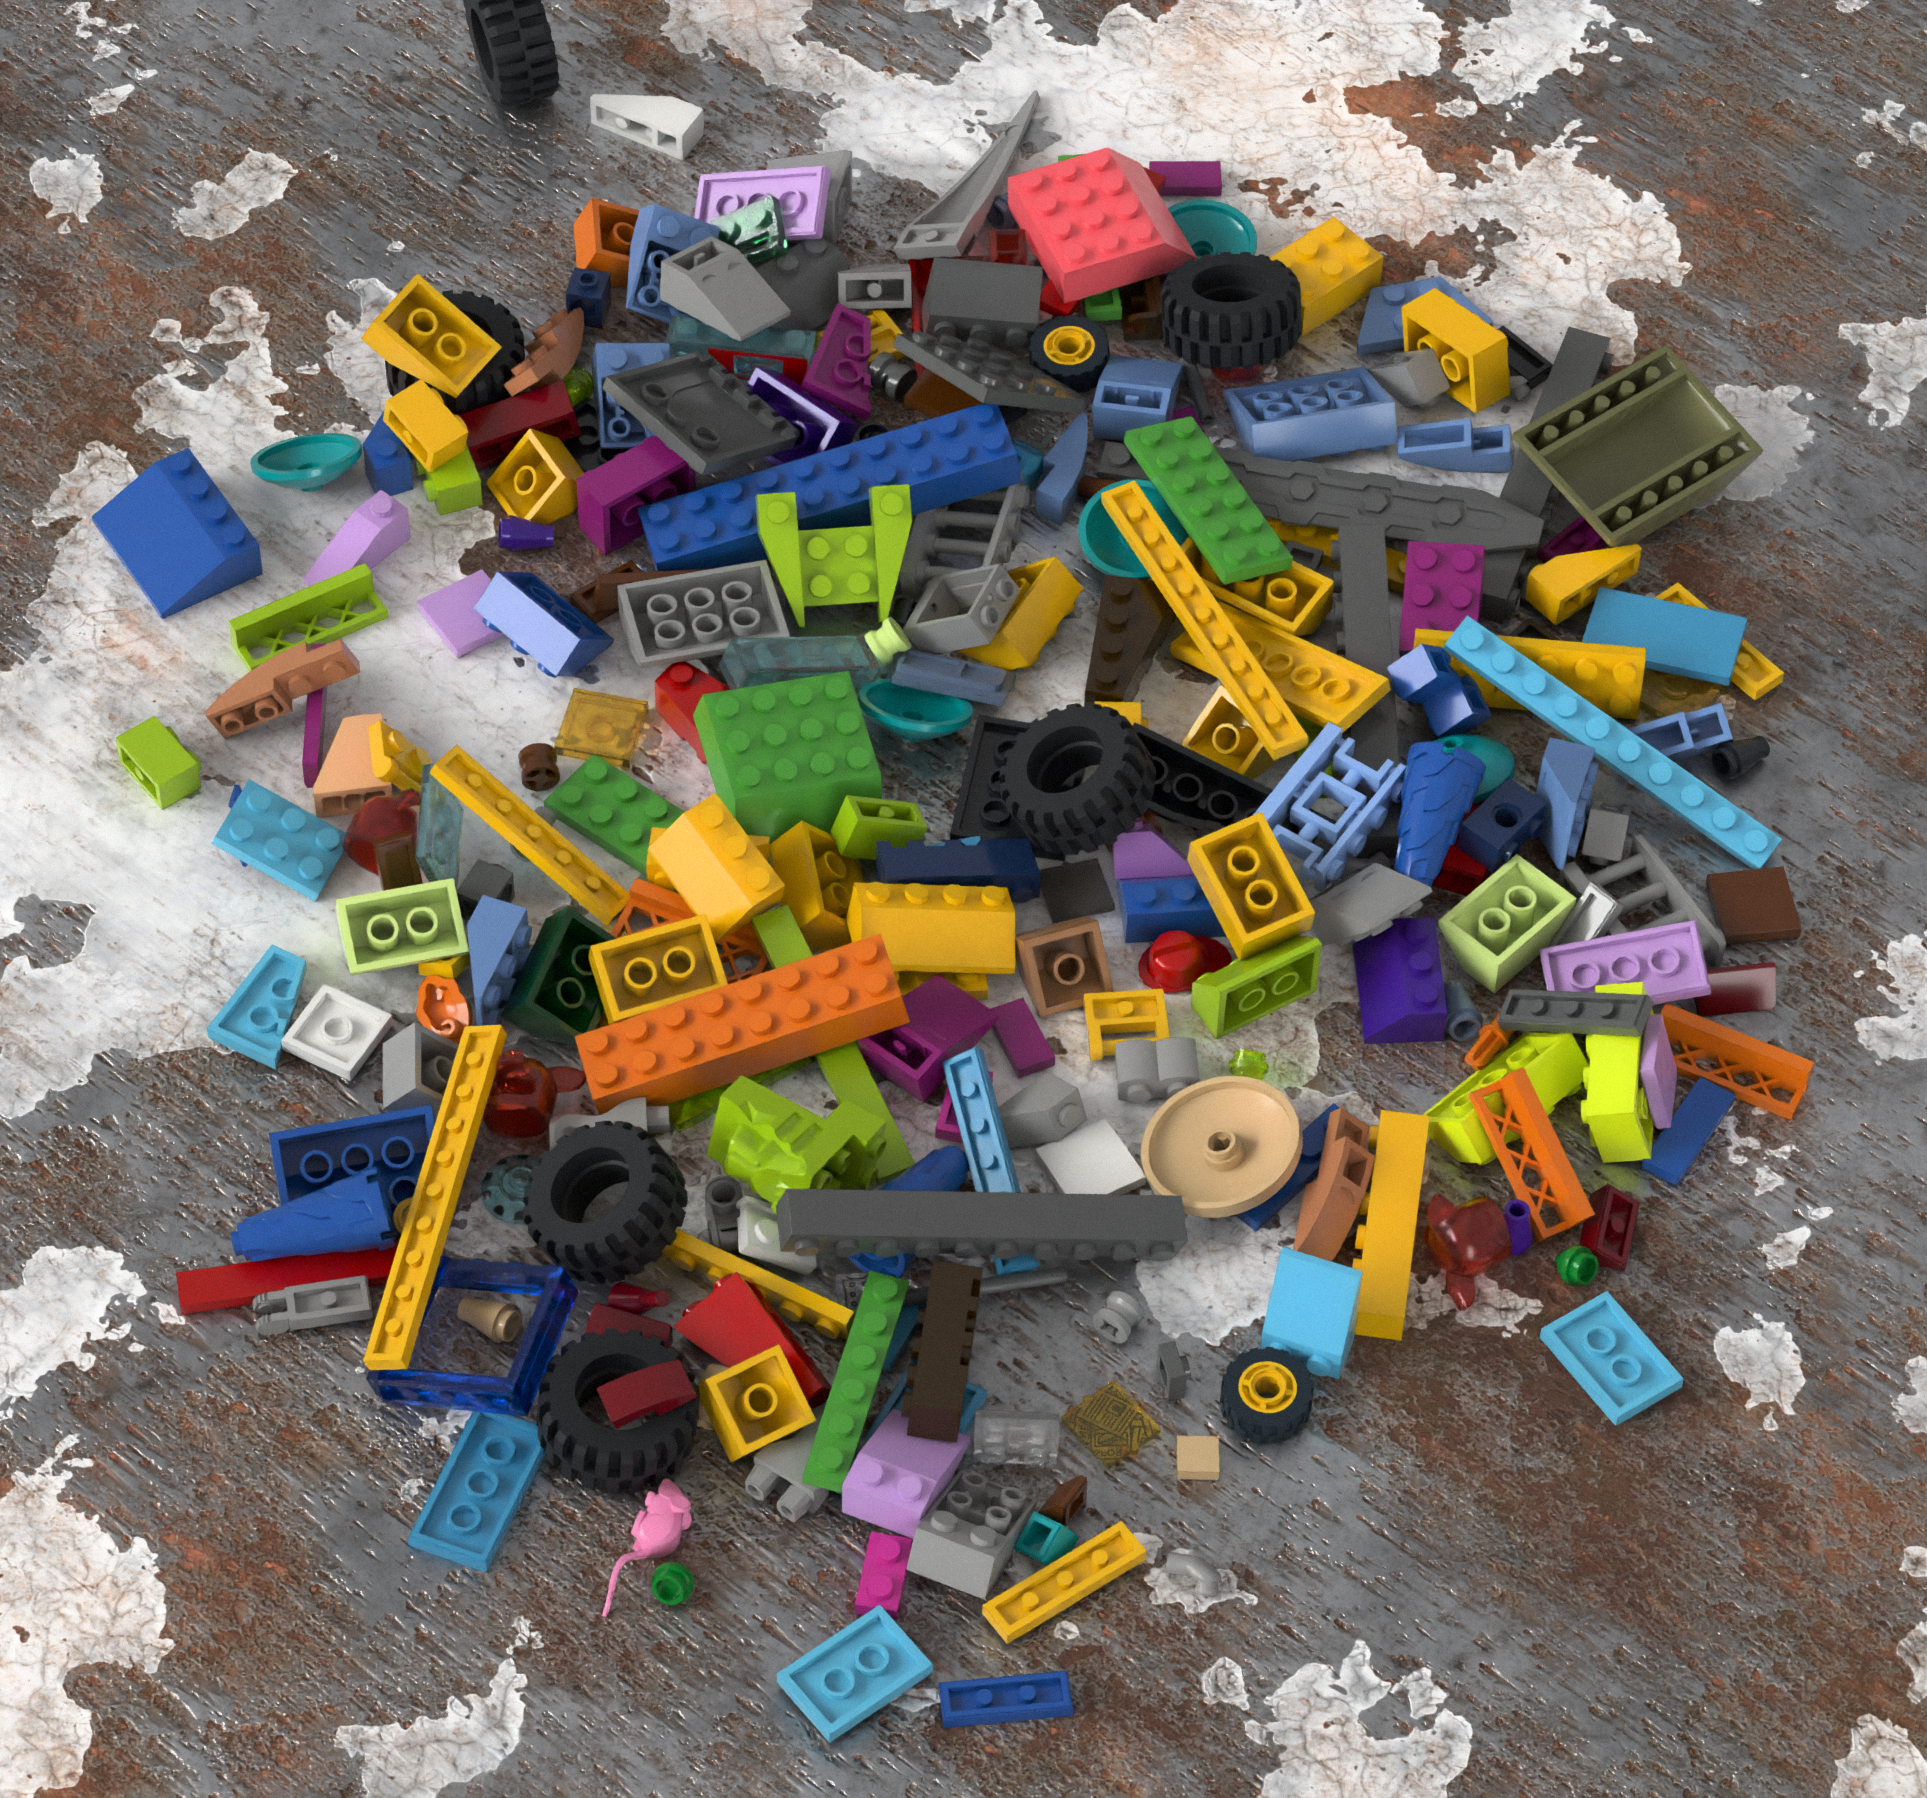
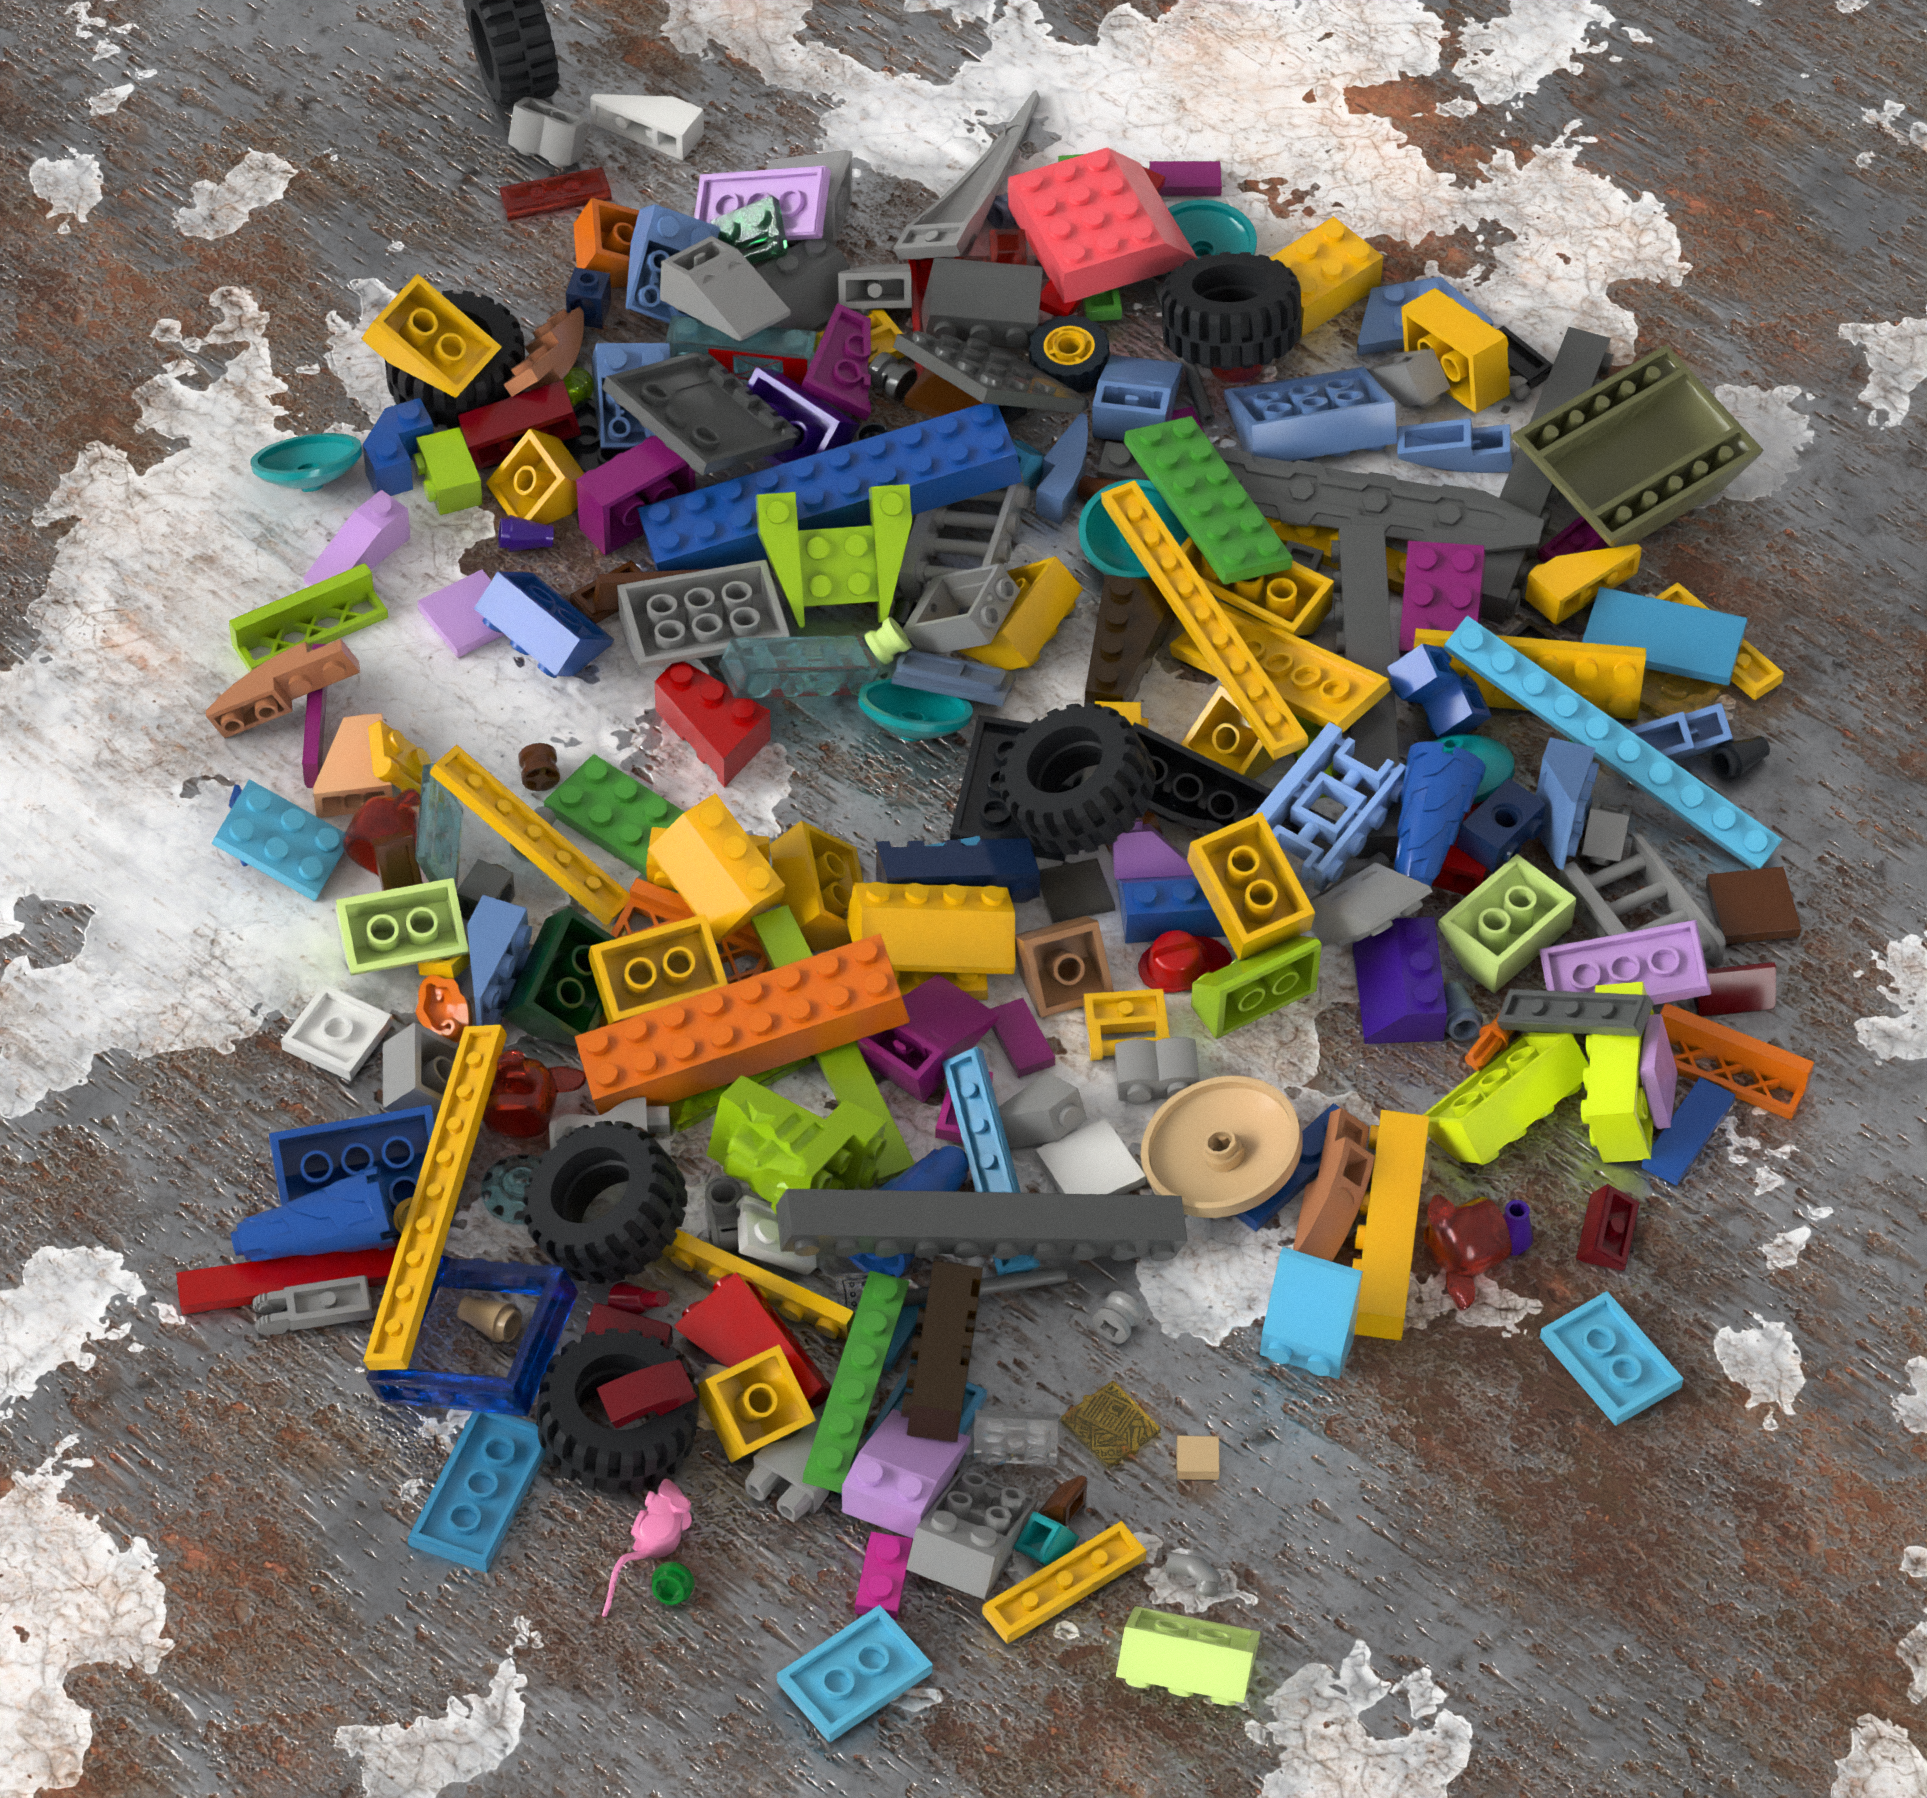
blue slope [92,448,263,619] -> none
lime brick [116,715,202,810] -> none
medium azure wing [207,944,307,1070] -> none
yellow brick [383,379,468,473] -> none
clear yellow tile [554,688,649,768] -> none
bright green slope [693,671,882,844] -> none
lime brick [830,795,928,860] -> none
blue tile [938,1670,1073,1728] -> none
dark brown hinge [1118,275,1163,342] -> none
dark grey plate [1157,1341,1191,1401] -> none
black wheel [1220,1347,1314,1444] -> none
clear neon green plate [1228,1049,1269,1080] -> none
orange fence [1468,1067,1595,1242] -> none
light grey tile [1548,882,1625,947] -> none
green plate [1555,1245,1598,1287] -> none
none -> clear red tile [498,167,612,221]
none -> light grey brick [508,97,588,167]
none -> yellowish green slope [1116,1606,1261,1706]

